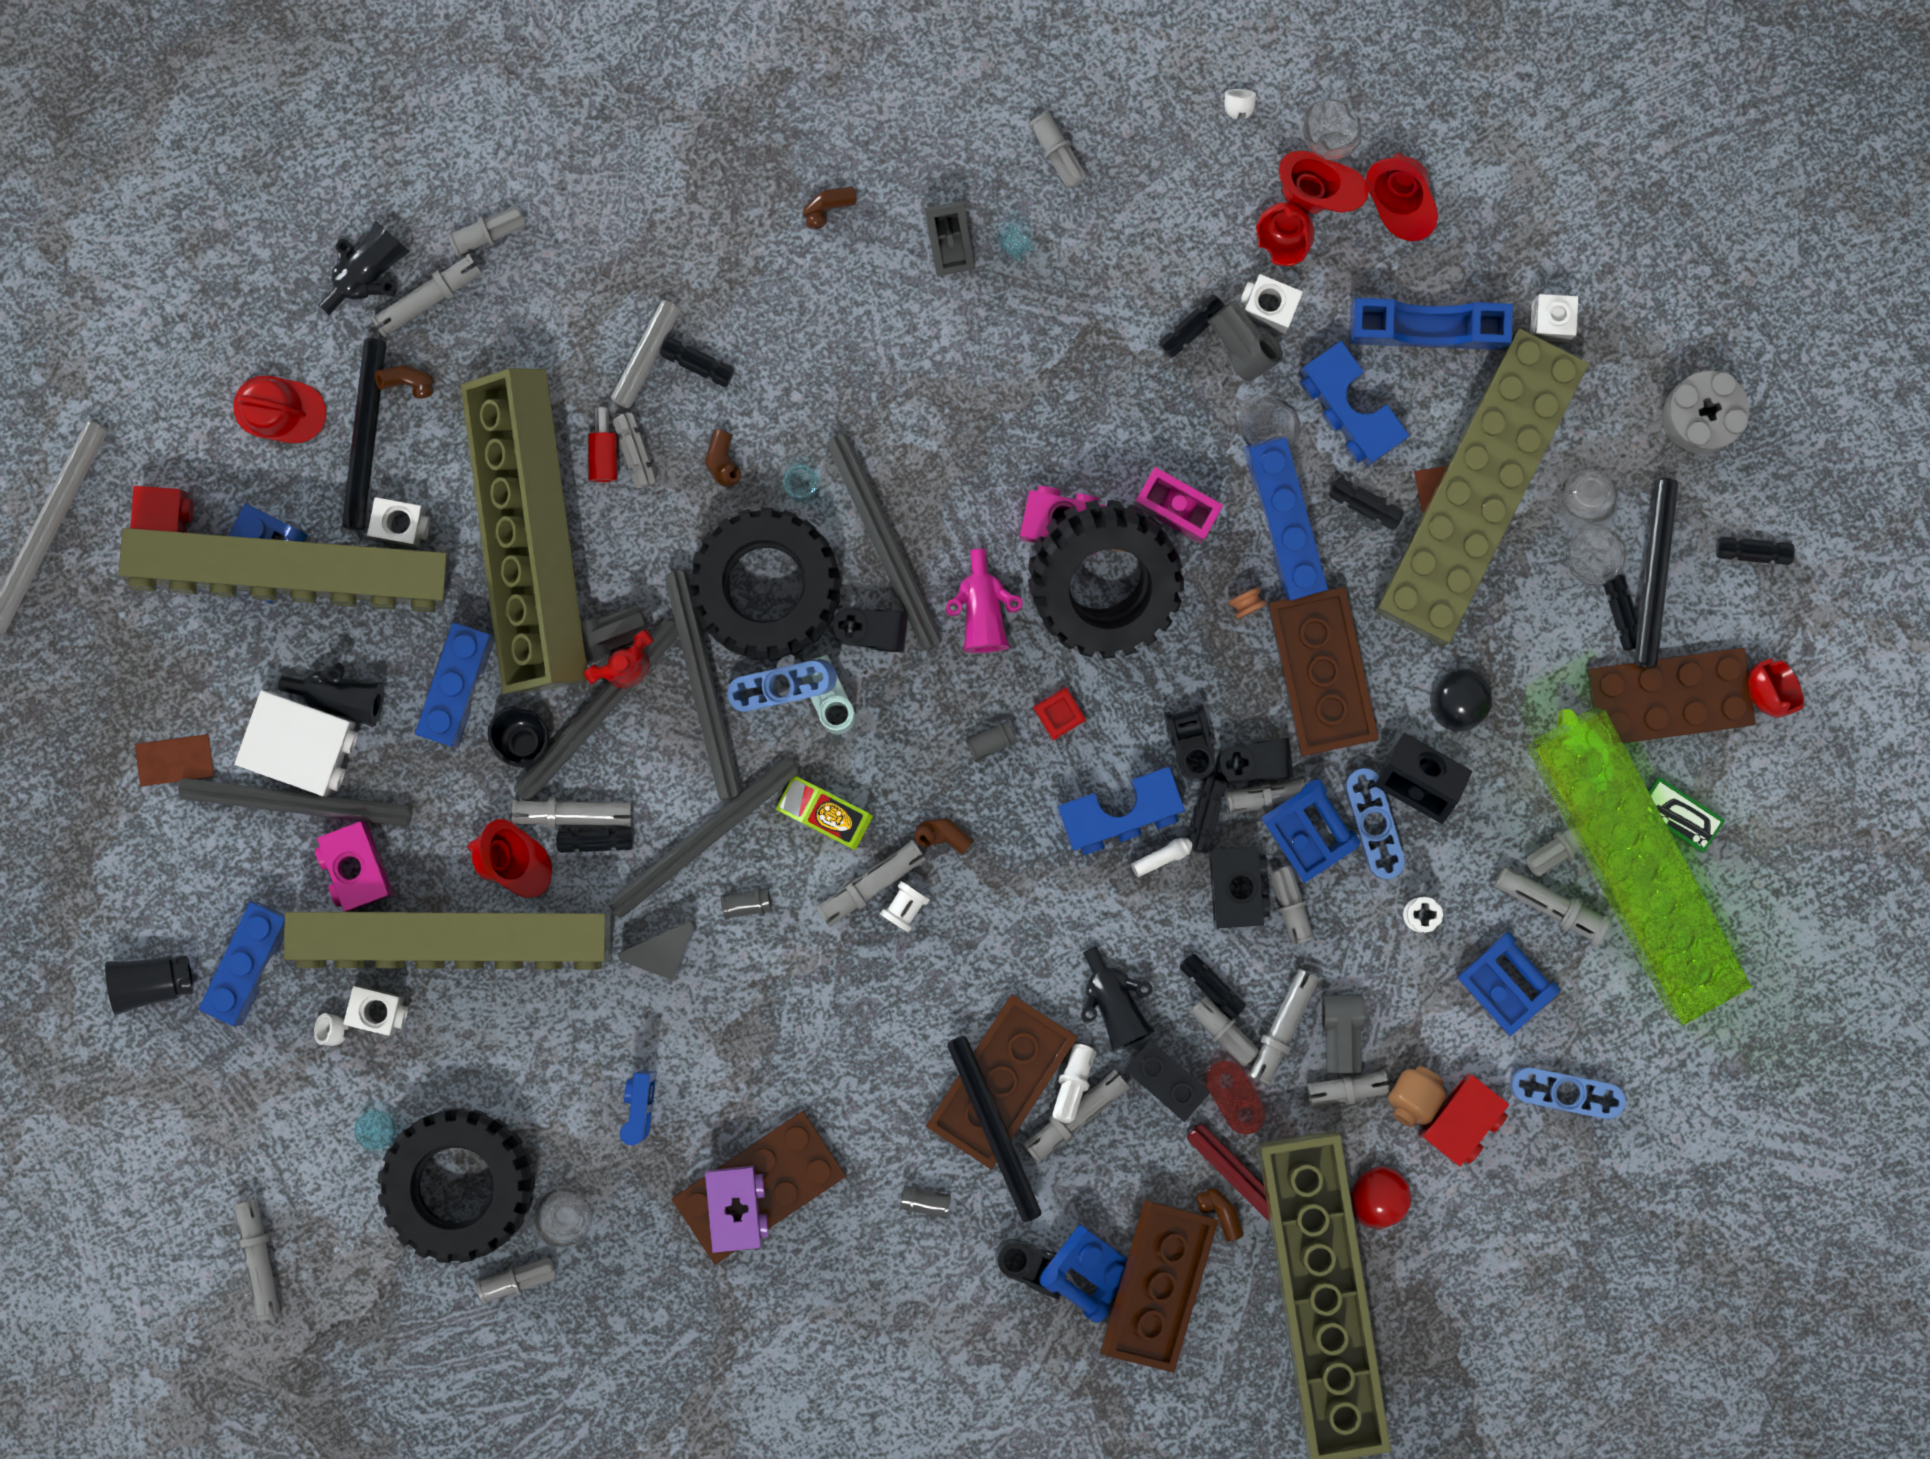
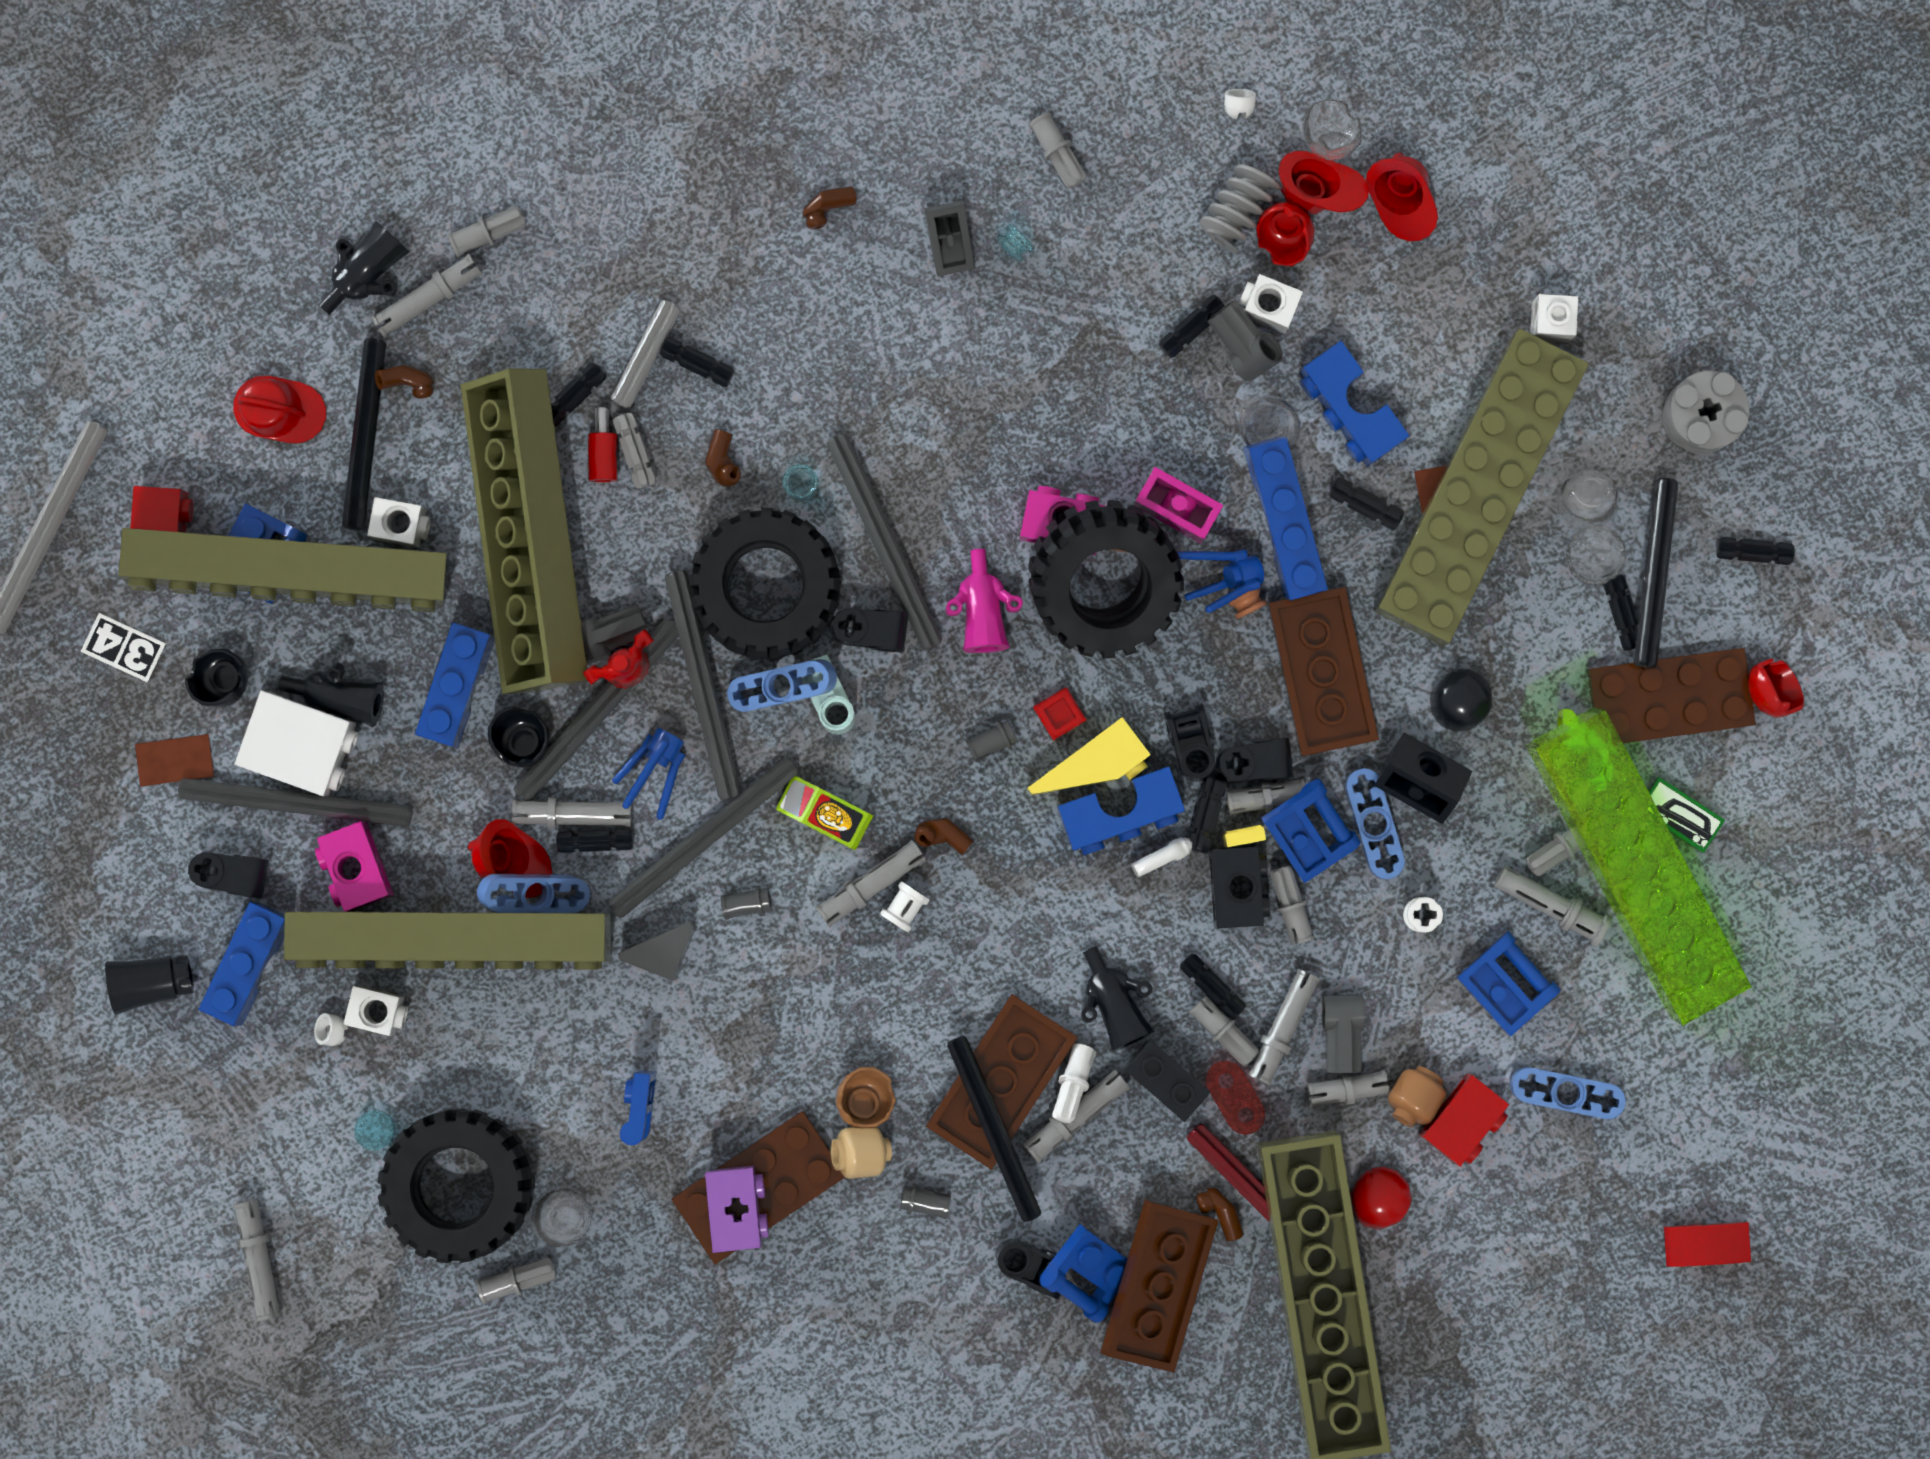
blue arch [1349,298,1513,350] -> none
none -> white sticker [81,613,166,682]
none -> black hair [185,649,249,708]
none -> black piece [188,852,269,899]
none -> medium blue beam [477,874,590,913]
none -> black axle [551,362,606,427]
none -> blue plant [612,727,686,820]
none -> tan head [831,1127,892,1179]
none -> medium nougat hair [836,1067,896,1128]
none -> light yellow slope [1027,717,1151,795]
none -> blue plant [1177,549,1264,613]
none -> light grey piece [1200,164,1280,254]
none -> light yellow tile [1222,825,1266,848]
none -> red slope [1664,1221,1751,1267]

